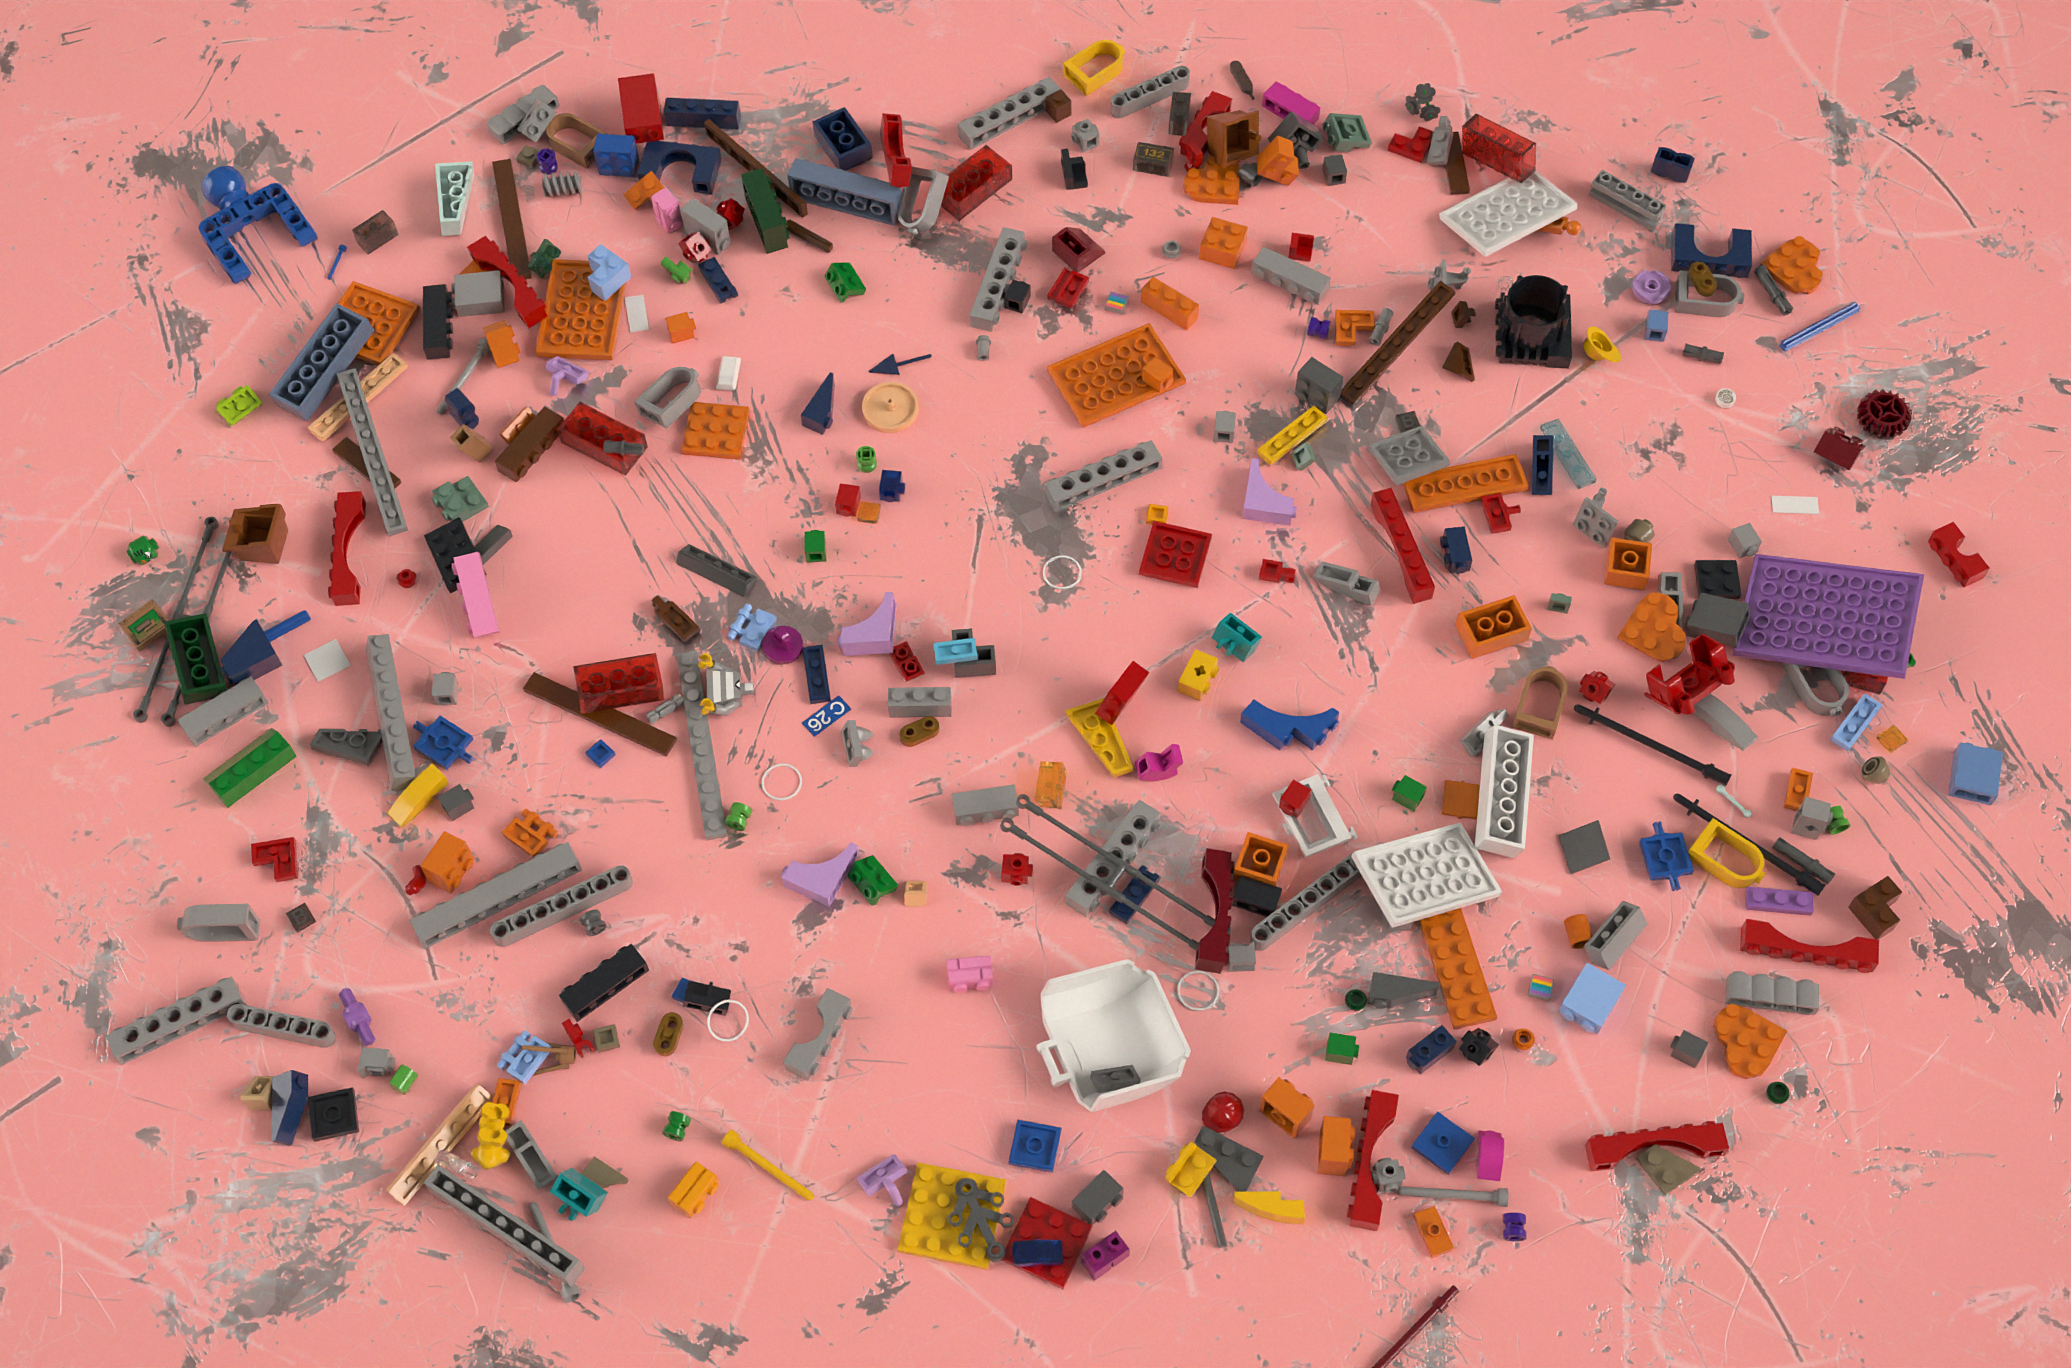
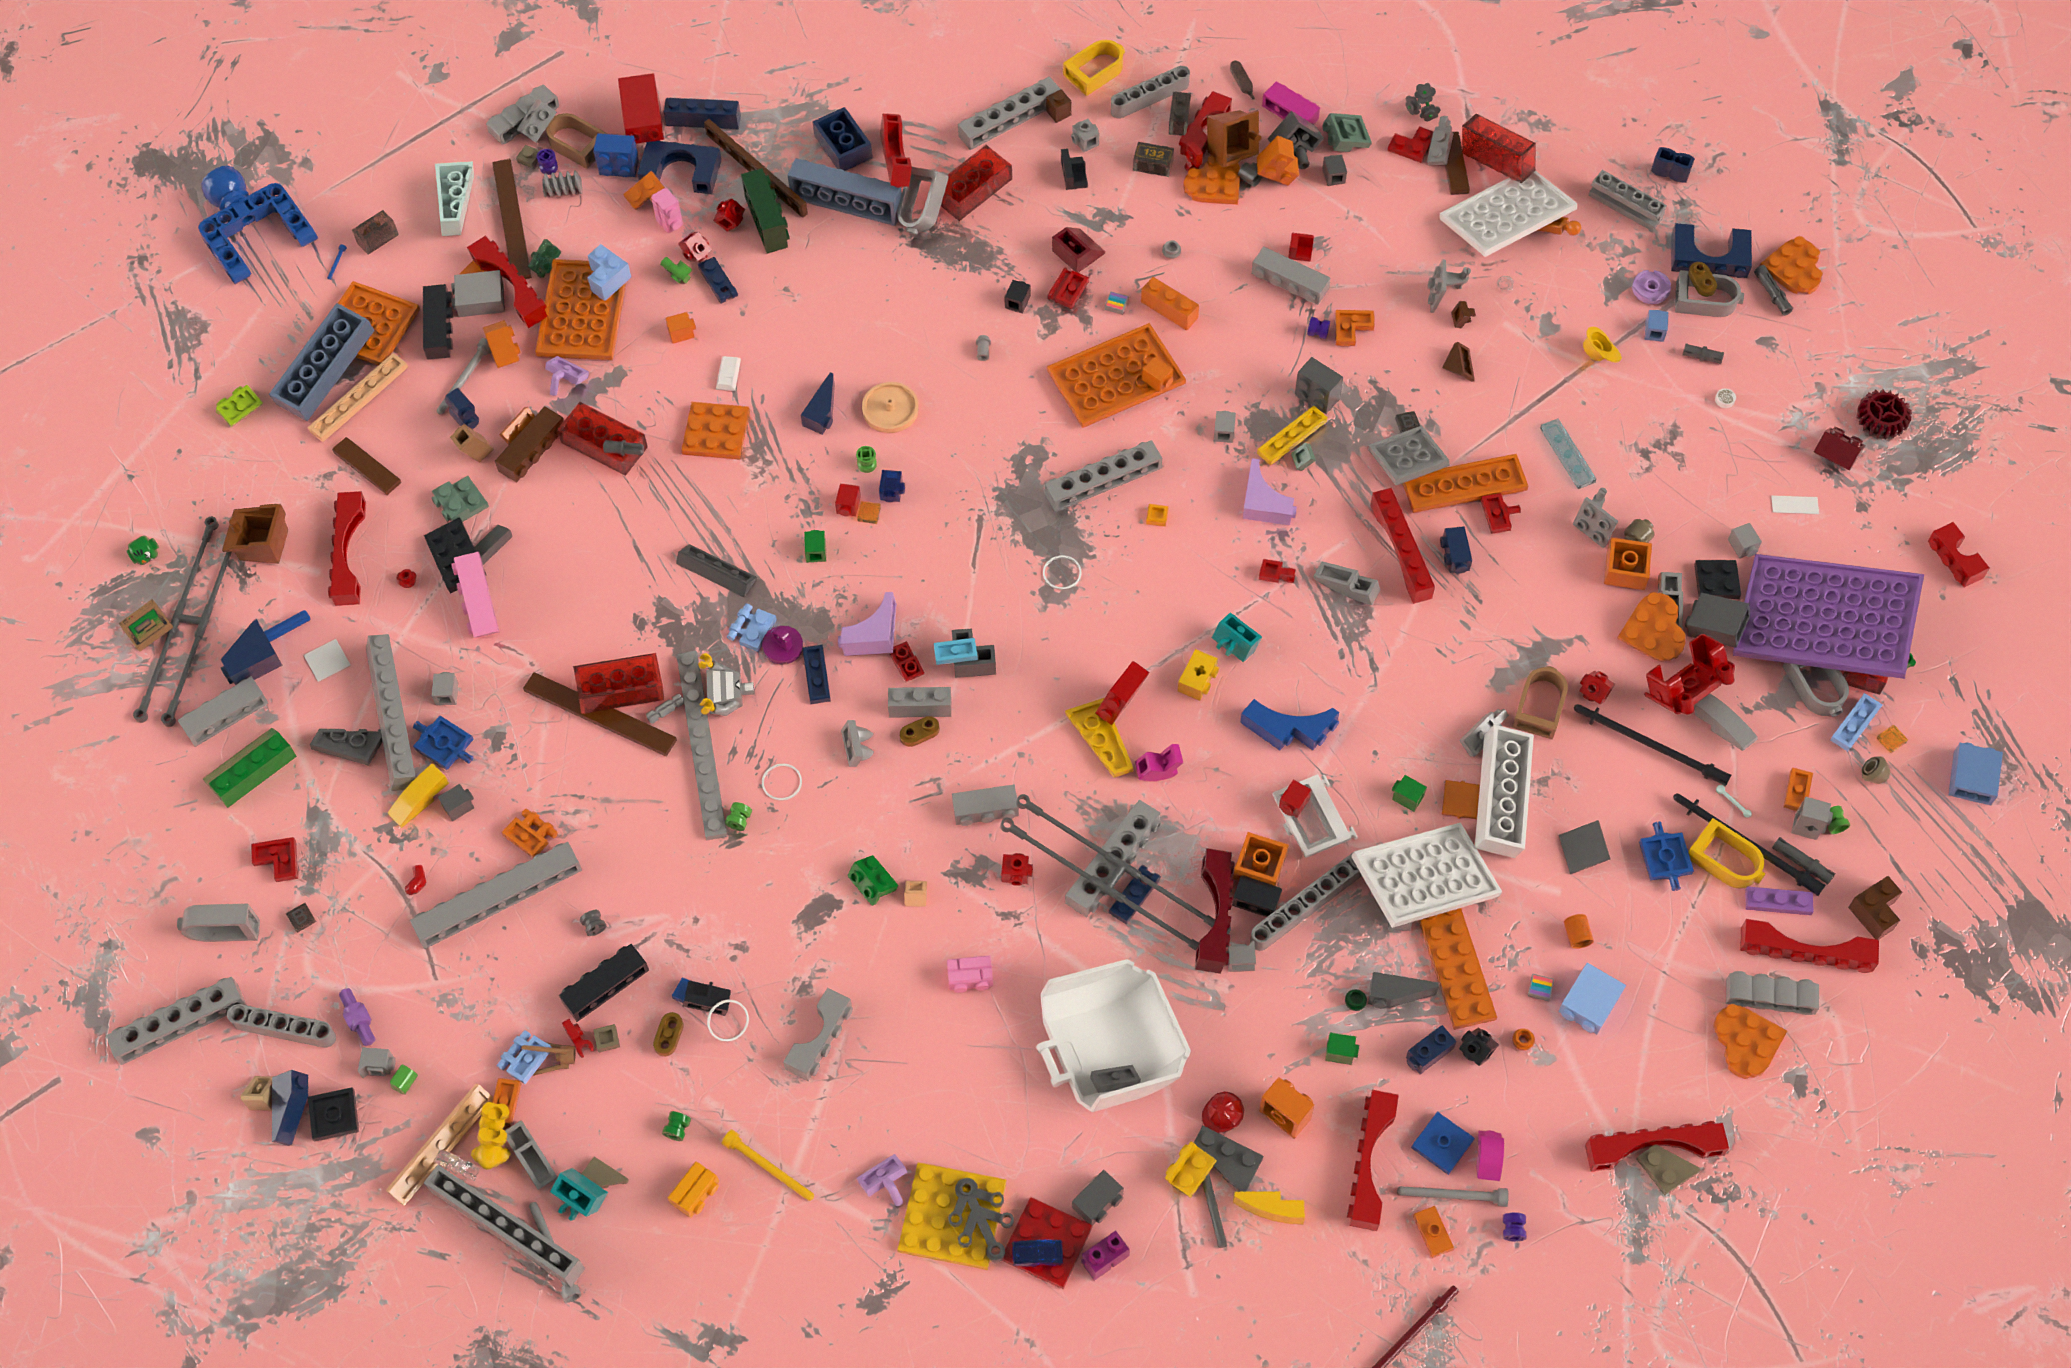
dark green brick [164,613,226,705] -> none
light grey plate [337,368,408,536] -> none
orange brick [420,831,474,894] -> none
light grey beam [490,865,633,947] -> none
blue tile [585,739,616,768] -> none
white sticker [625,295,649,333] -> none
light grey window [634,367,701,429] -> none
reddish brown hinge [651,595,700,643] -> none
light grey brick [680,198,731,255] -> none
lavender arch [781,842,859,907] -> none
reddish brown axle [787,219,833,253] -> none
blue sticker [802,696,852,737] -> none
green bracket [825,262,867,303] -> none
dark blue piece [869,354,932,375] -> none
light grey brick [969,227,1027,332] -> none
blue plate [1008,1119,1062,1173] -> none
clear yellow hinge [1035,761,1067,809] -> none
red plate [1139,521,1212,588] -> none
white piece [1177,971,1219,1011] -> none
orange brick [1199,217,1248,269] -> none
orange brick [1317,1116,1355,1176] -> none
reddish brown tile [1340,281,1455,407] -> none
light grey pin [1369,308,1394,346] -> none
light grey brick [1371,1157,1405,1193] -> none
orange brick [1455,595,1532,659] -> none
black hose [1495,275,1572,369] -> none
dark blue slope [1532,435,1554,495] -> none
sand green plate [1547,593,1572,614] -> none
light grey brick [1584,901,1648,970] -> none
dark grey brick [1670,1030,1709,1068] -> none
dark green plate [1766,1082,1790,1104] -> none
axle [1779,302,1860,351] -> none

